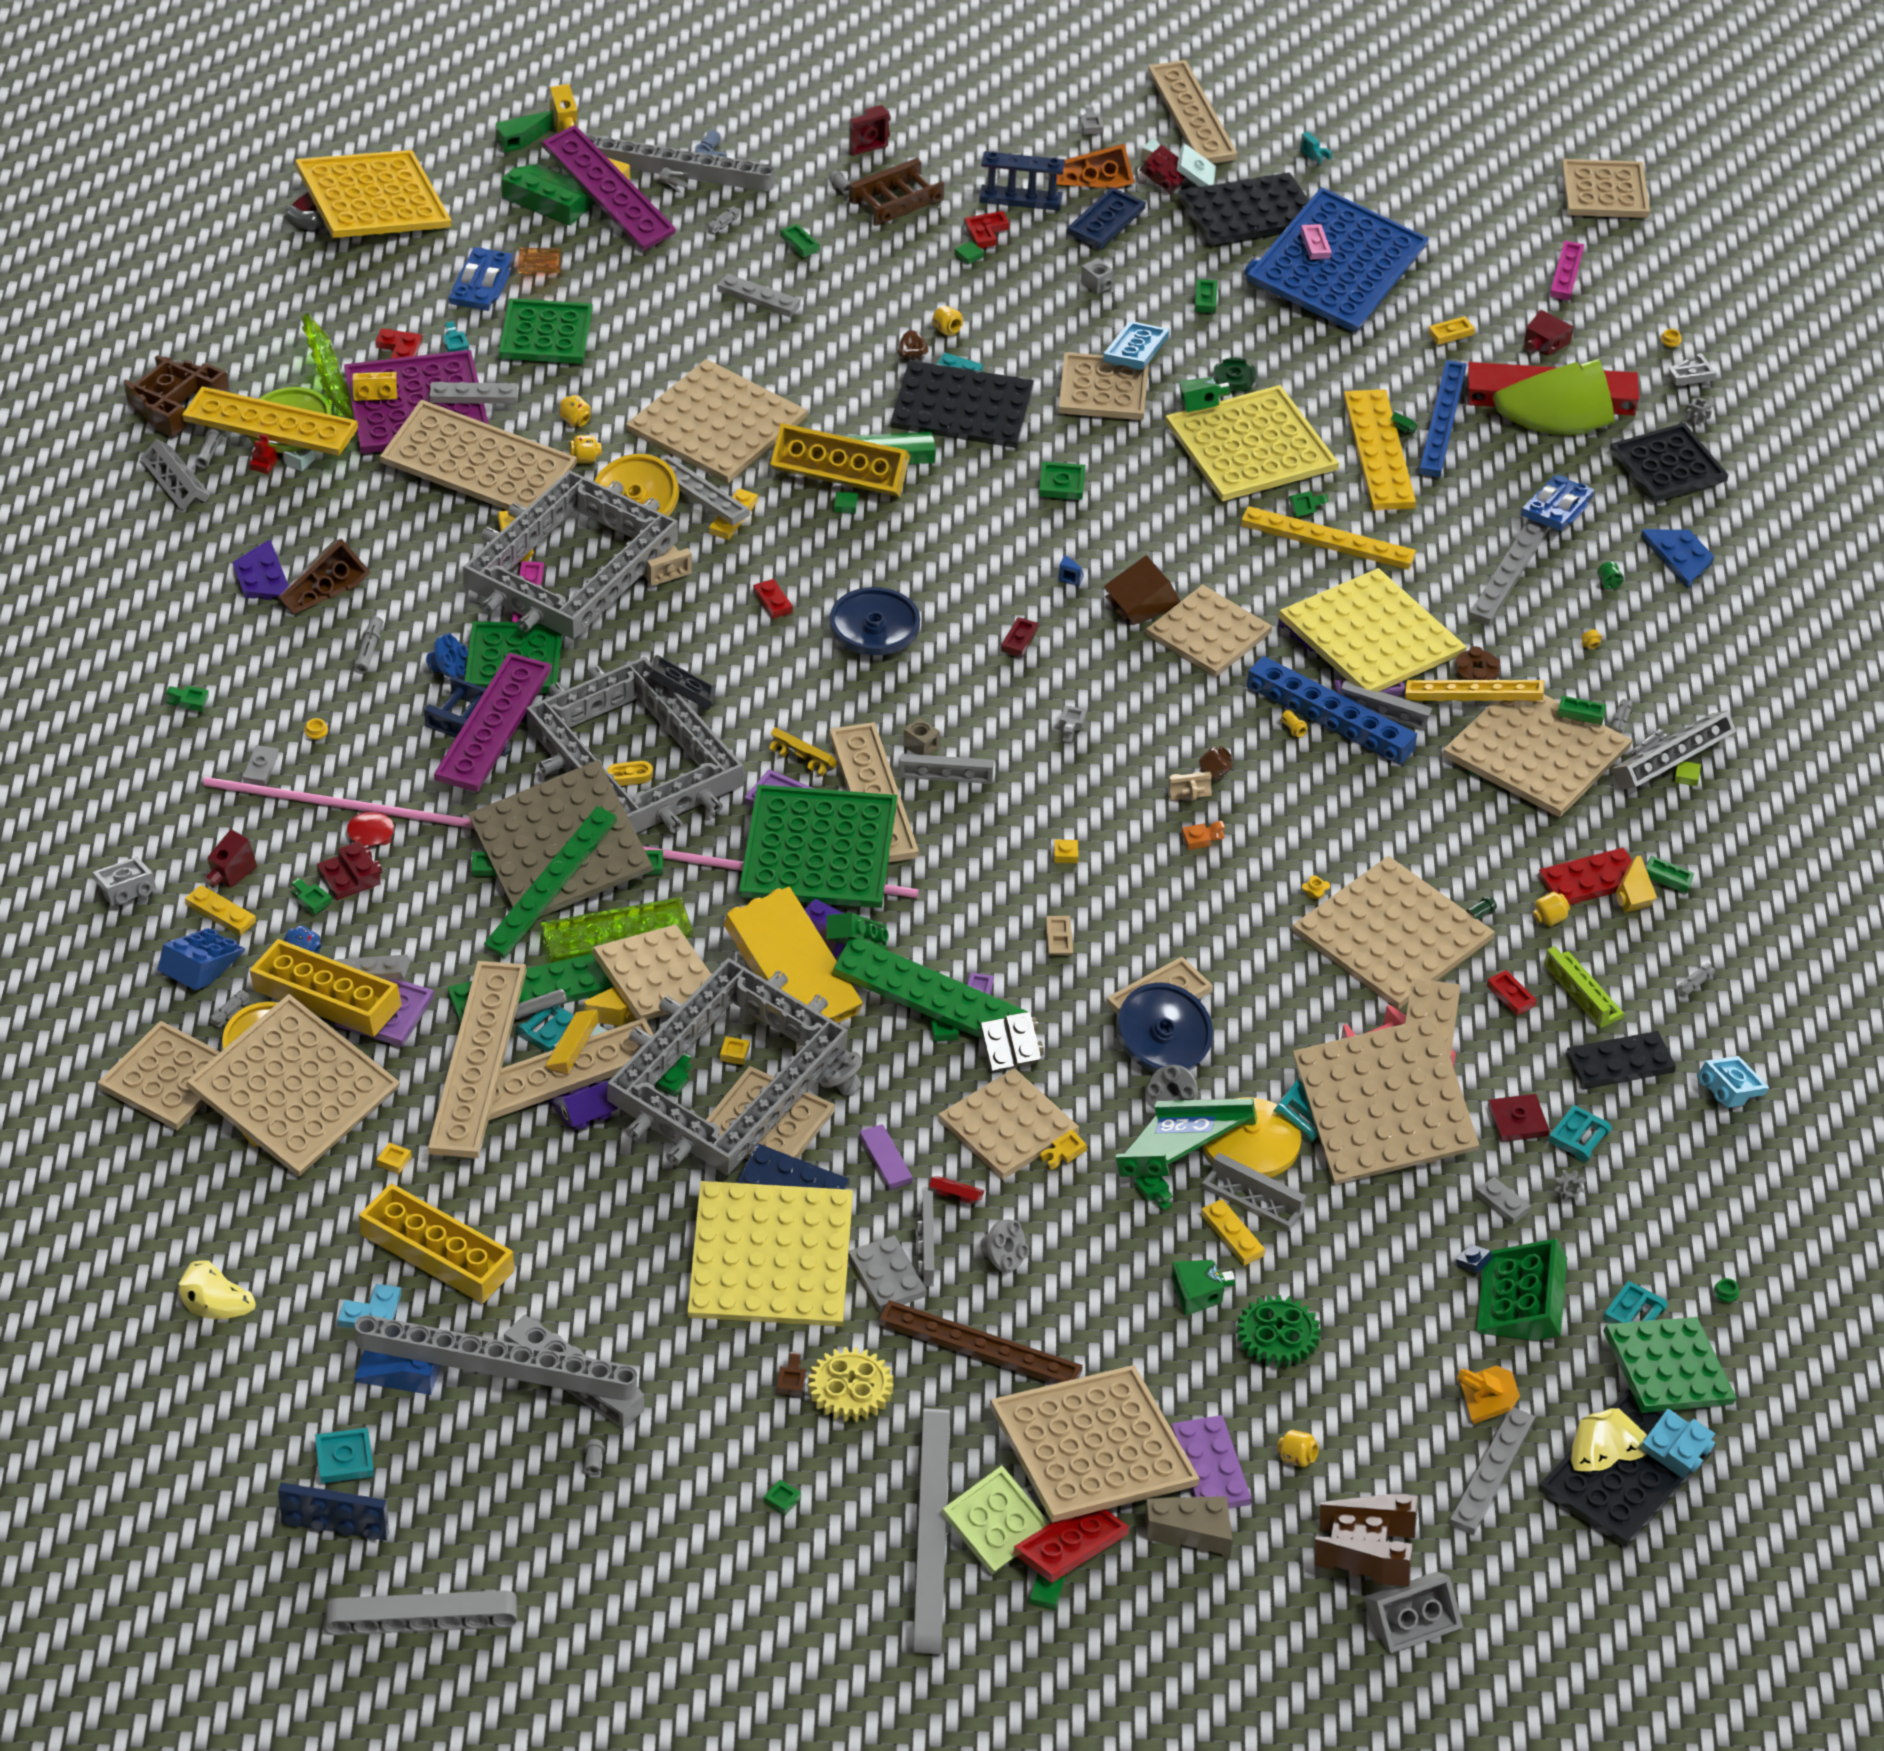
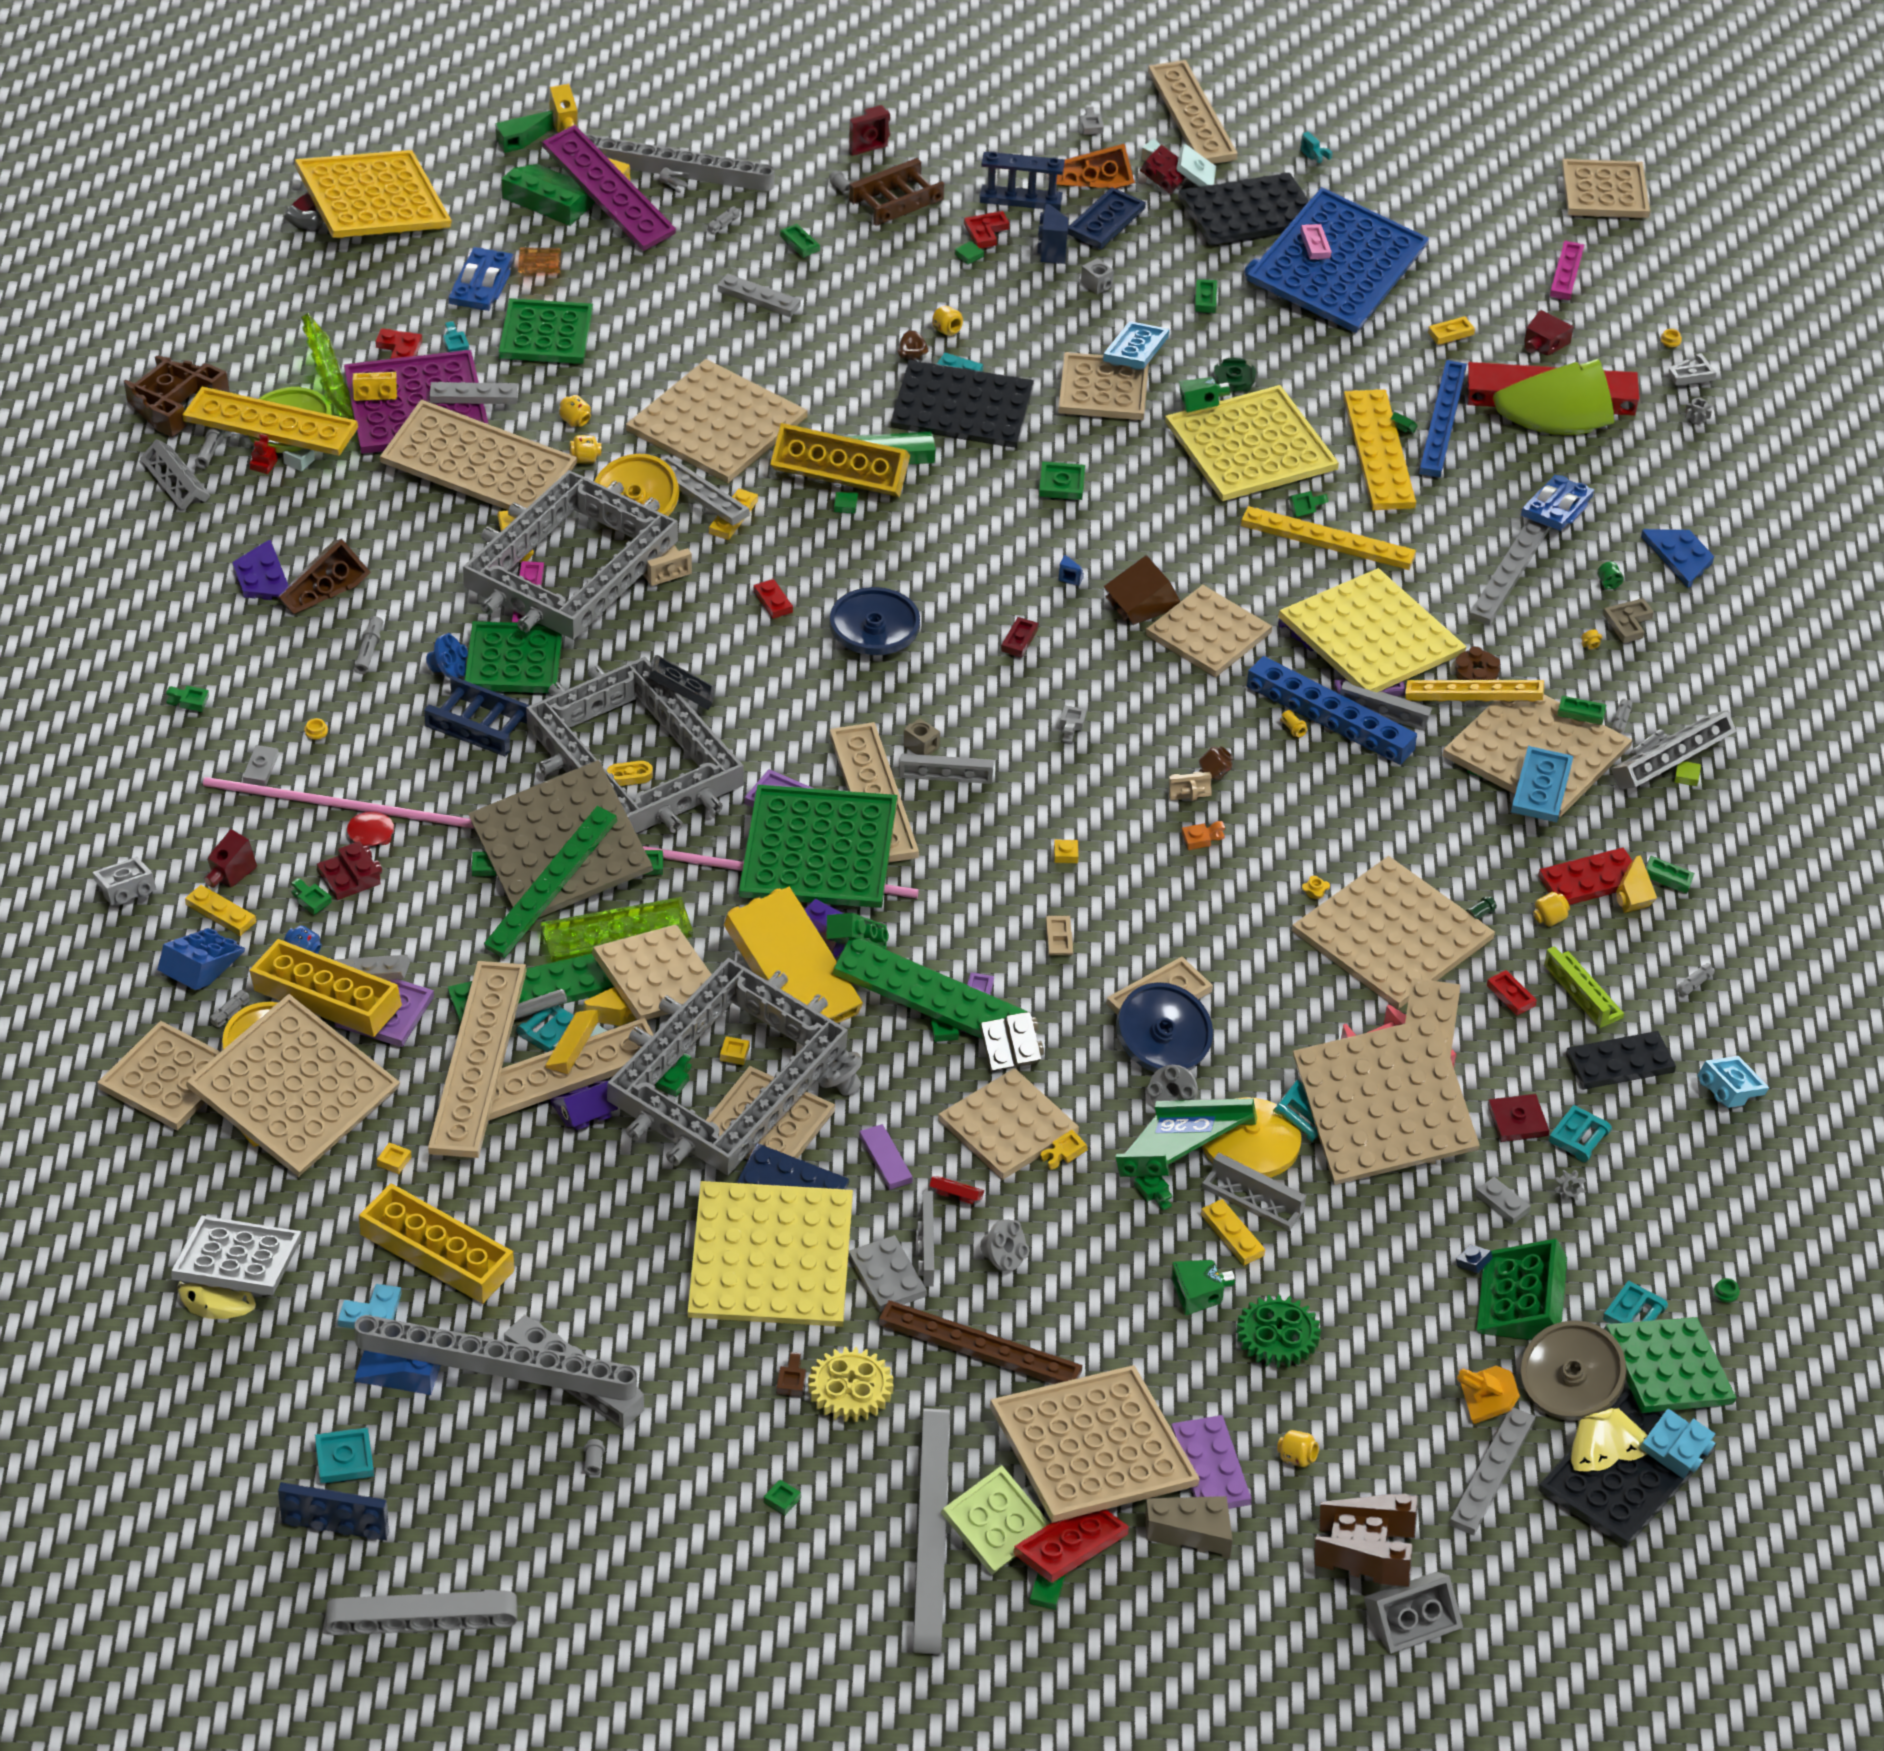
magenta plate [434,653,552,792] -> none
sand blue bar [695,130,727,157] -> none
yellow plate [769,727,838,776] -> none
black plate [1609,423,1729,503] -> none
none -> light grey plate [171,1216,301,1295]
none -> dark blue slope [1037,204,1069,264]
none -> dark azure plate [1511,746,1574,822]
none -> dark tan dish [1521,1321,1627,1421]
none -> dark tan plate [1603,598,1654,643]

